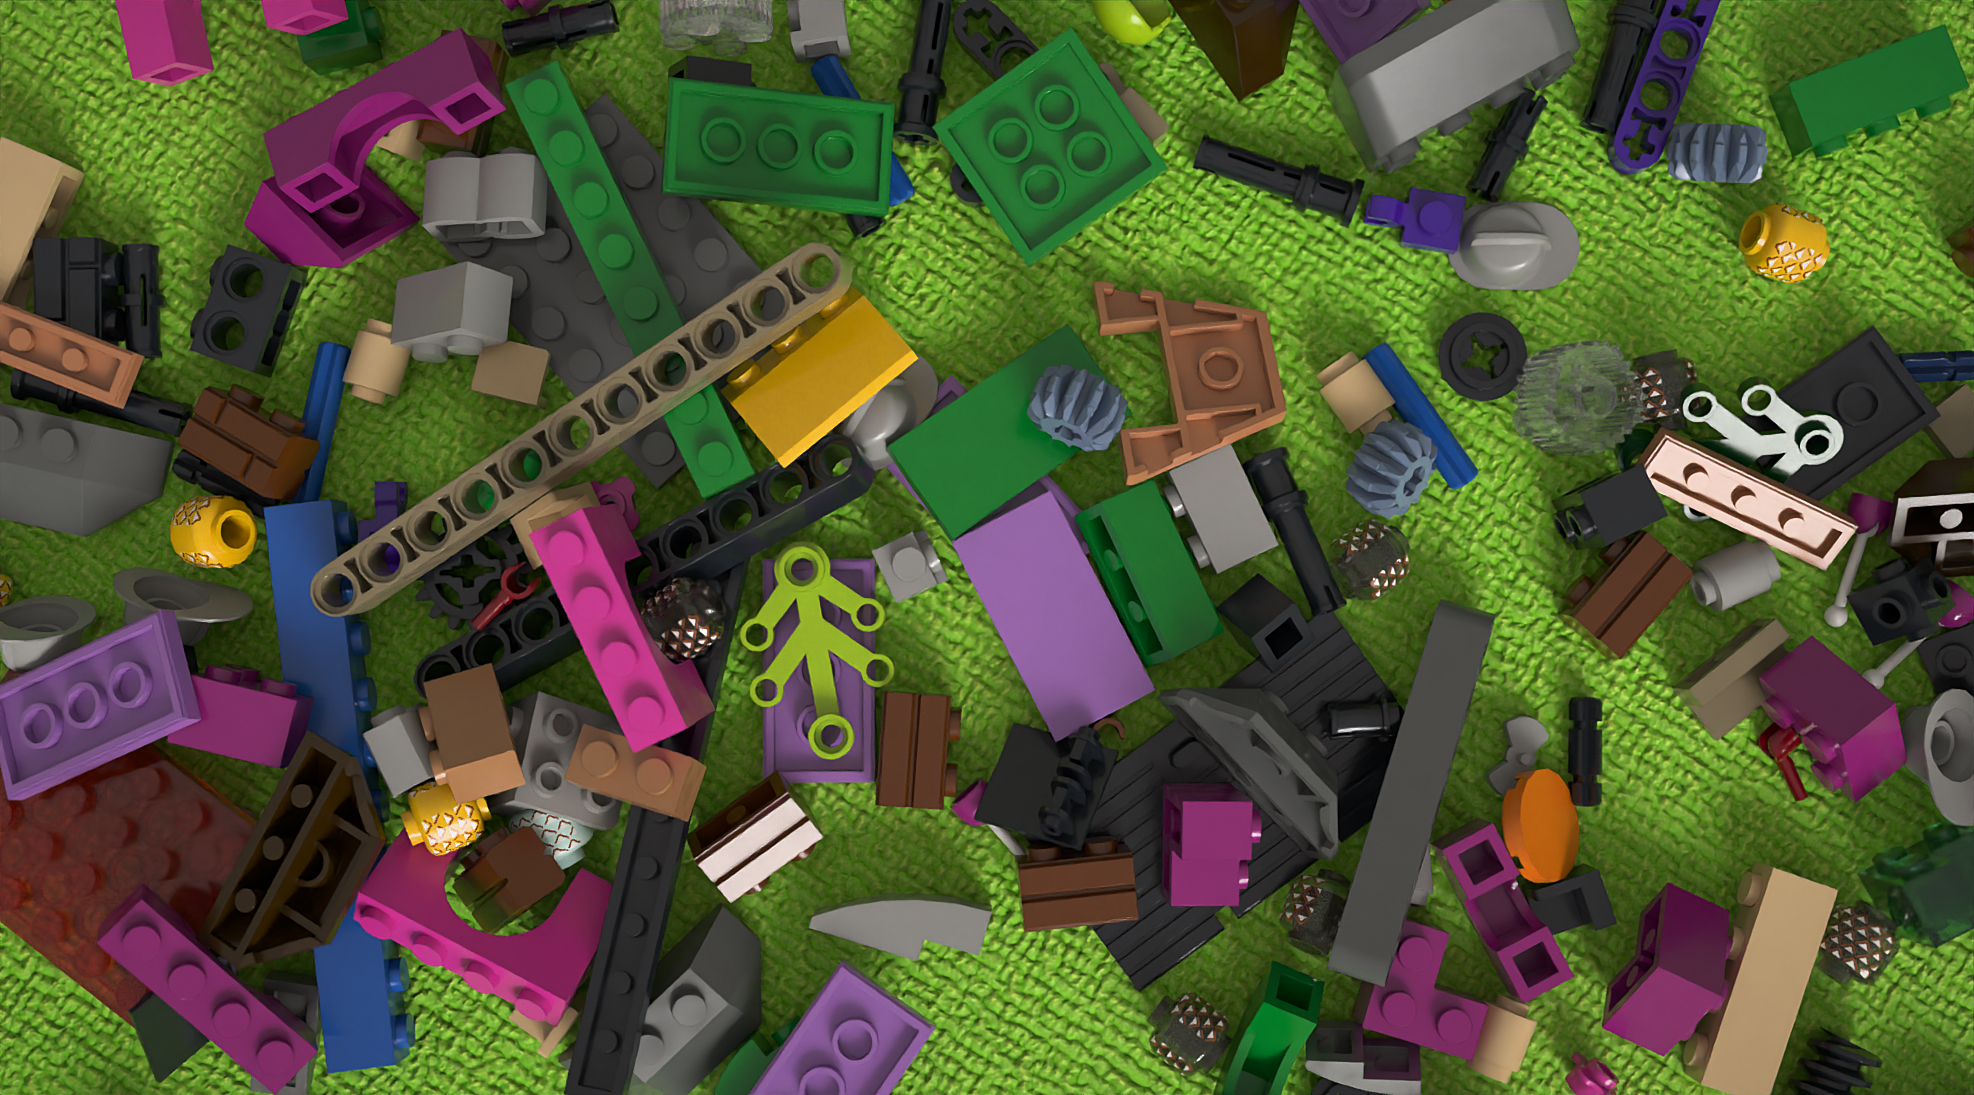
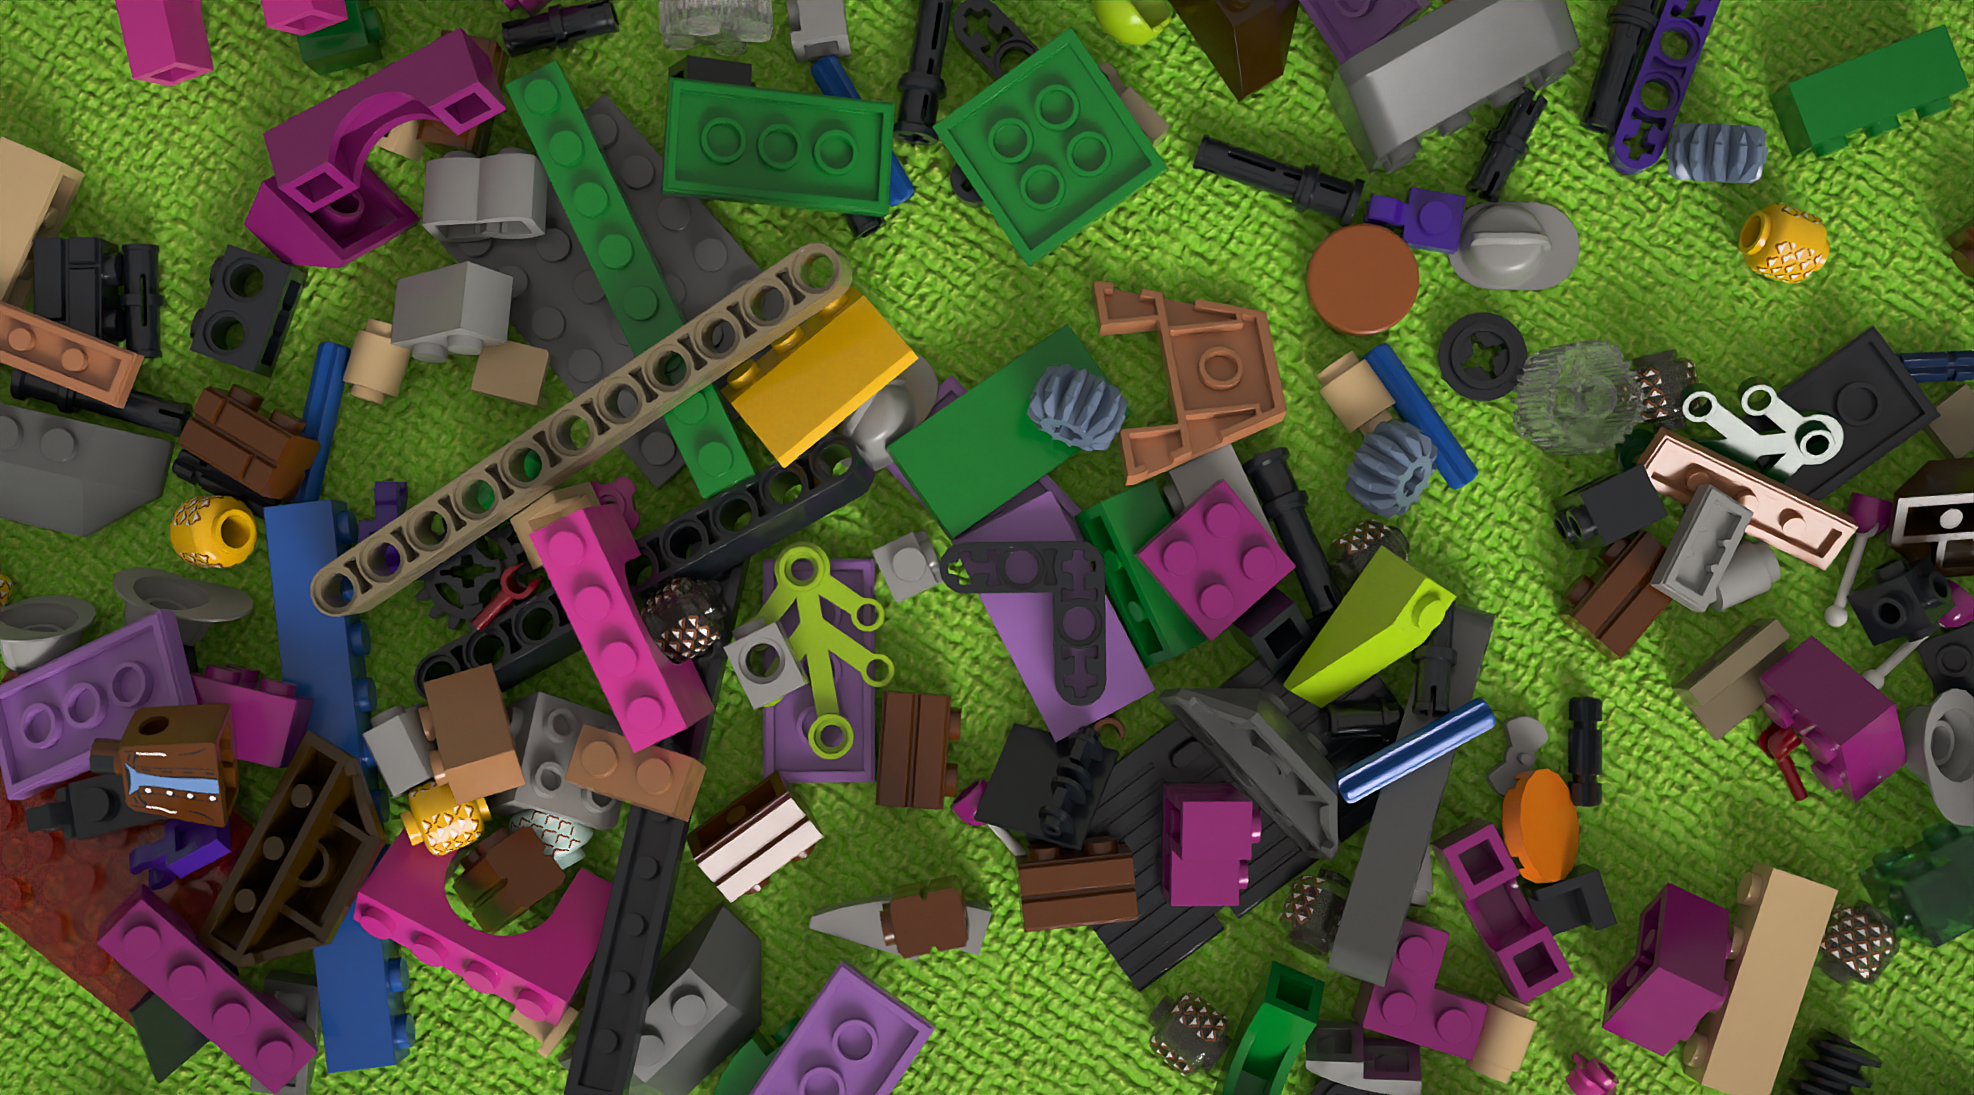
none -> black hinge [25,774,174,840]
none -> reddish brown torso [89,703,241,828]
none -> dark purple plate [129,818,231,891]
none -> light grey brick [723,617,810,709]
none -> reddish brown brick [880,875,970,959]
none -> black beam [939,541,1106,706]
none -> magenta plate [1134,480,1296,642]
none -> lime slope [1283,545,1457,708]
none -> dark orange tile [1305,223,1419,337]
none -> blue axle [1335,698,1496,803]
none -> black pin [1411,601,1458,717]
none -> light grey plate [1649,484,1754,612]

